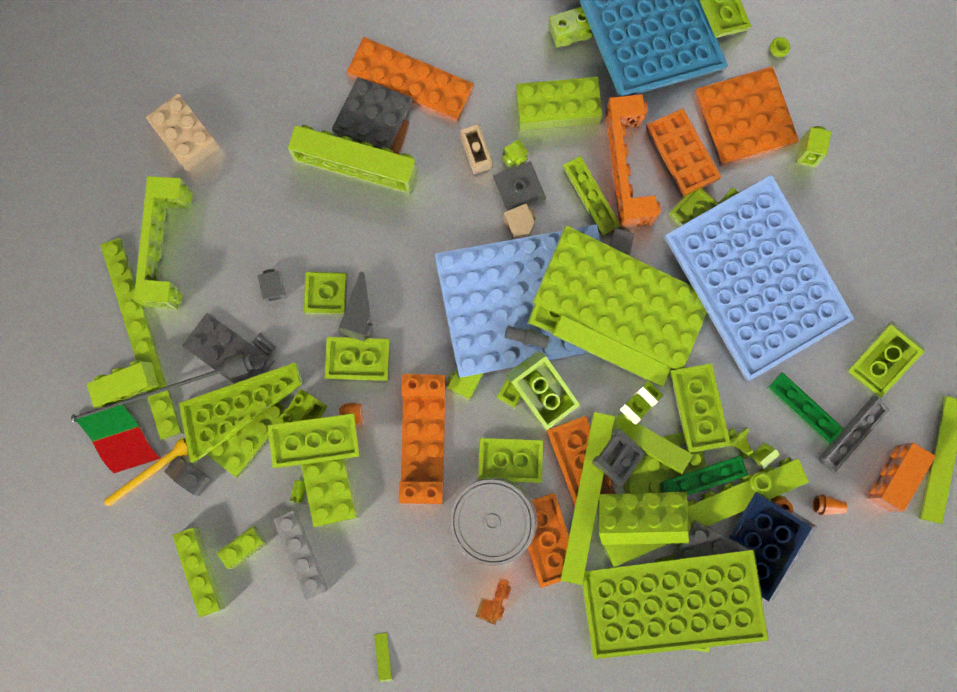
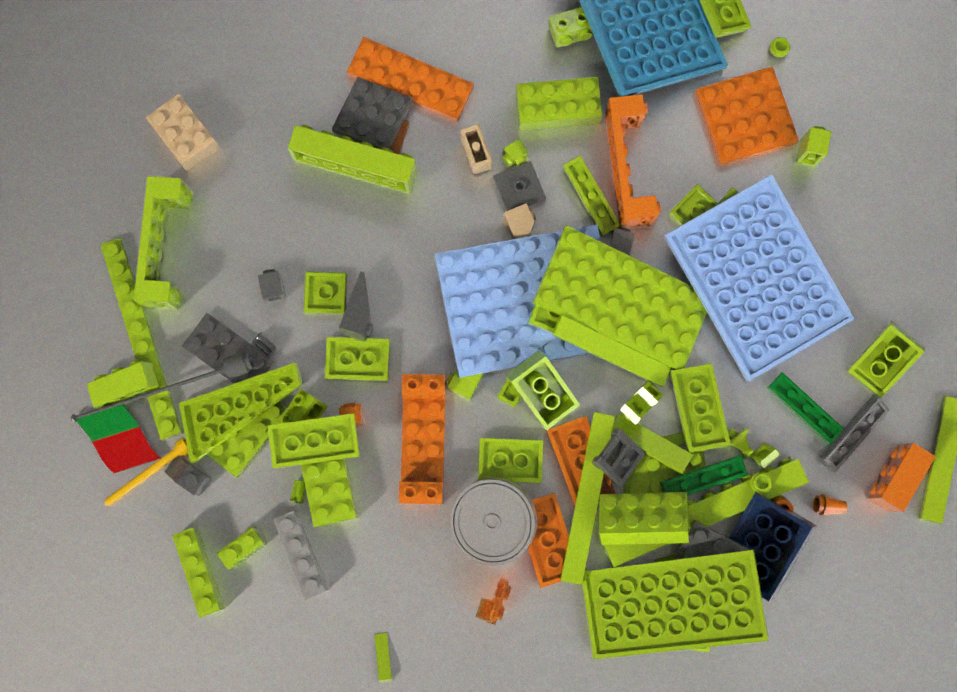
dark grey pin [505,325,549,349] -> none
orange plate [646,108,721,197] -> none

